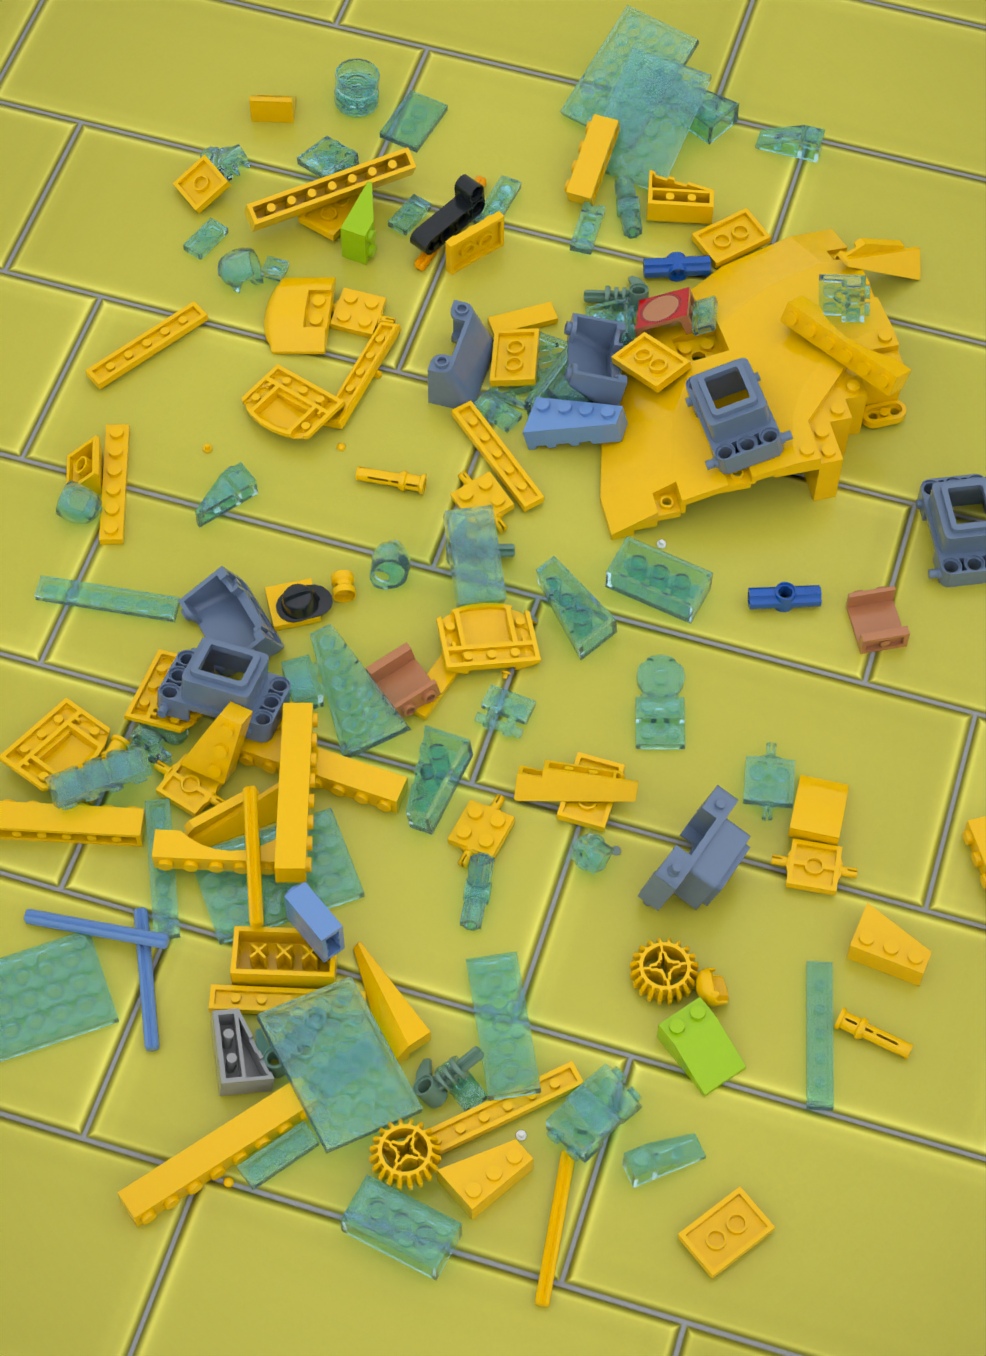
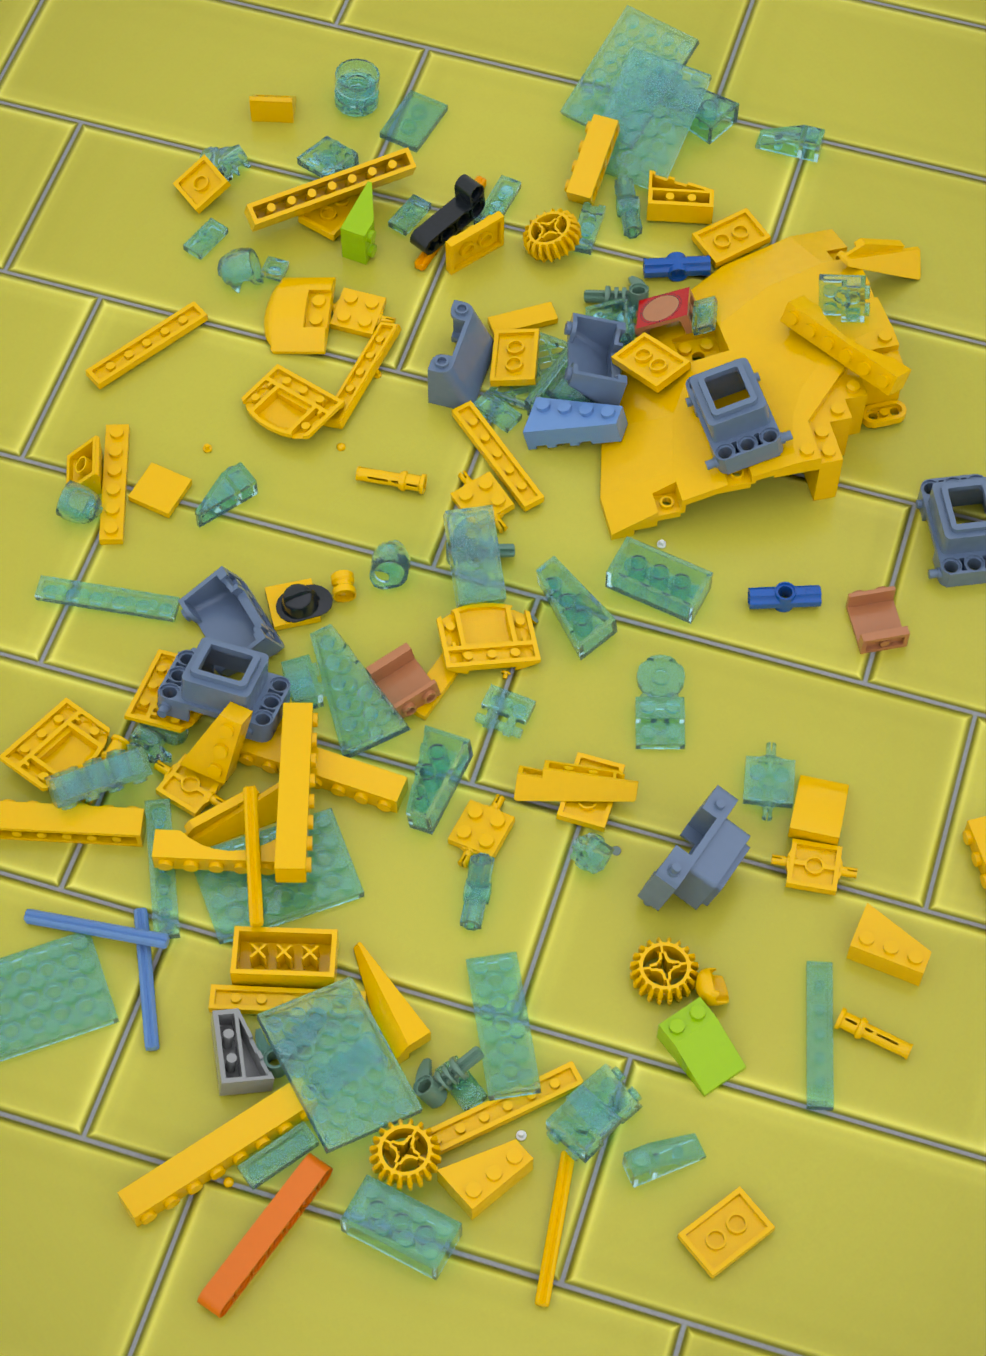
medium blue brick [284,882,345,963] -> none
none -> yellow tile [128,462,192,518]
none -> orange beam [197,1153,333,1318]
none -> yellow gear [523,208,582,263]

